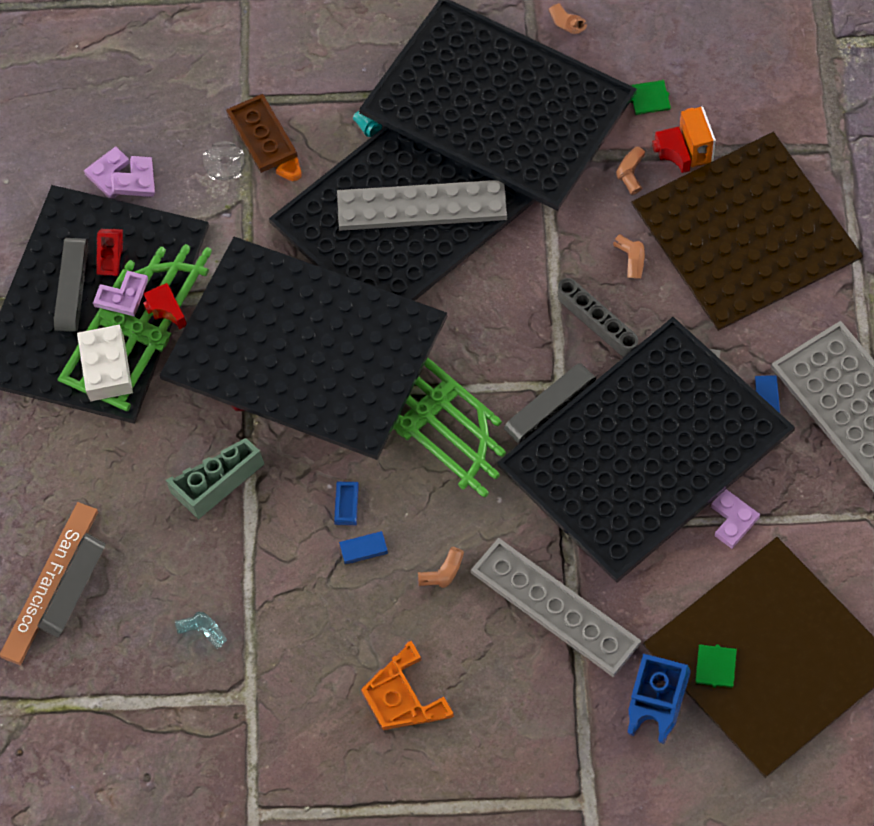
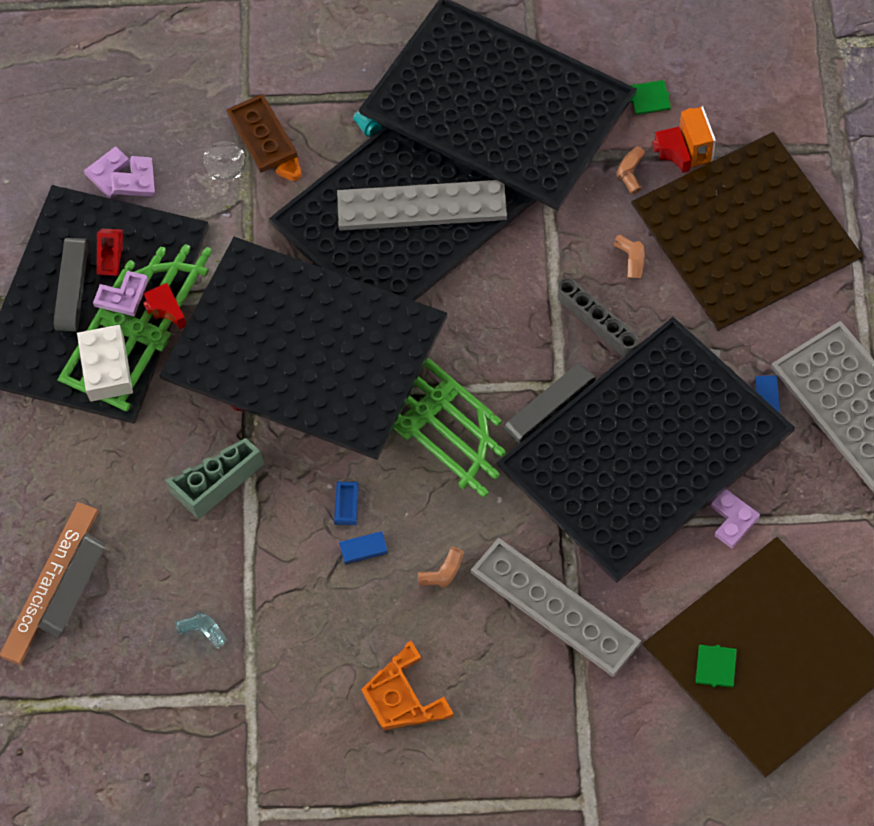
nougat arm [548,3,587,34] -> none
blue brick [628,654,691,744] -> none

